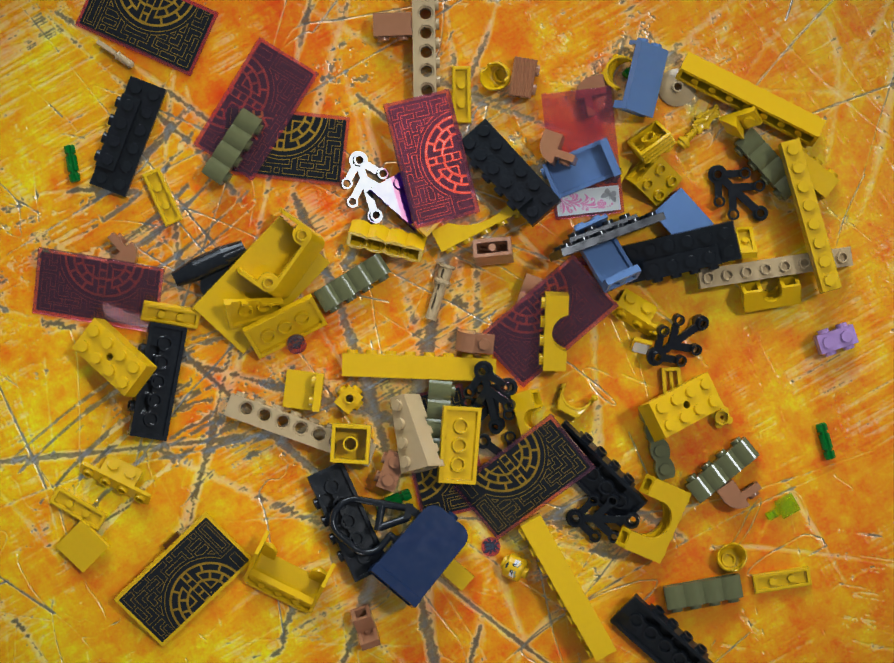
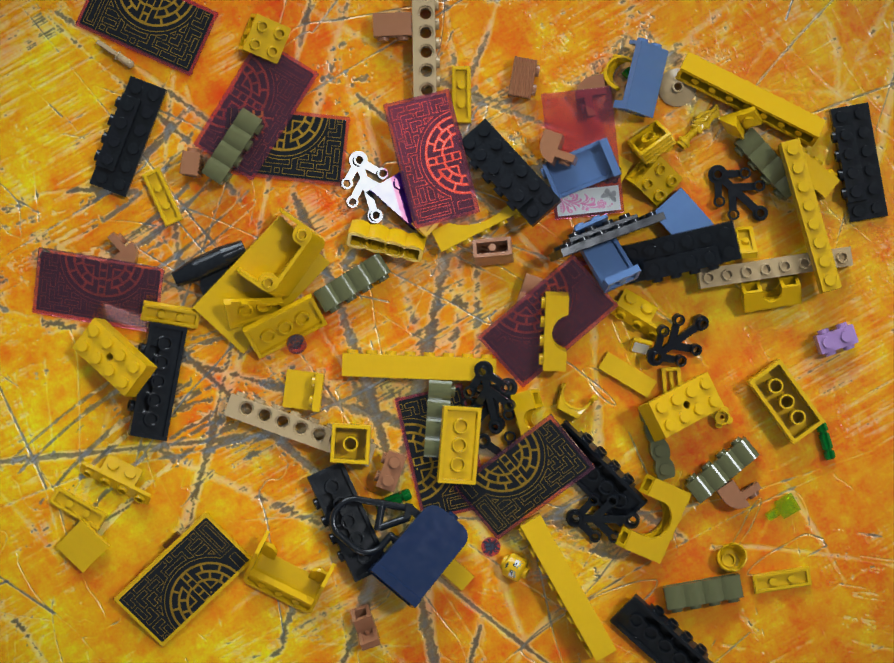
green axle [64,145,81,183] -> none
yellow brick [334,384,364,415] -> none
tan wedge [390,394,445,474] -> none
tan pin [424,262,456,321] -> none
nougat brick [455,328,495,354] -> none
yellow hair [480,61,511,91] -> none
none -> nougat brick [180,147,205,178]
none -> yellow bracket [237,13,291,64]
none -> yellow tile [598,352,657,398]
none -> yellow brick [746,359,825,444]
none -> black plate [829,102,888,222]

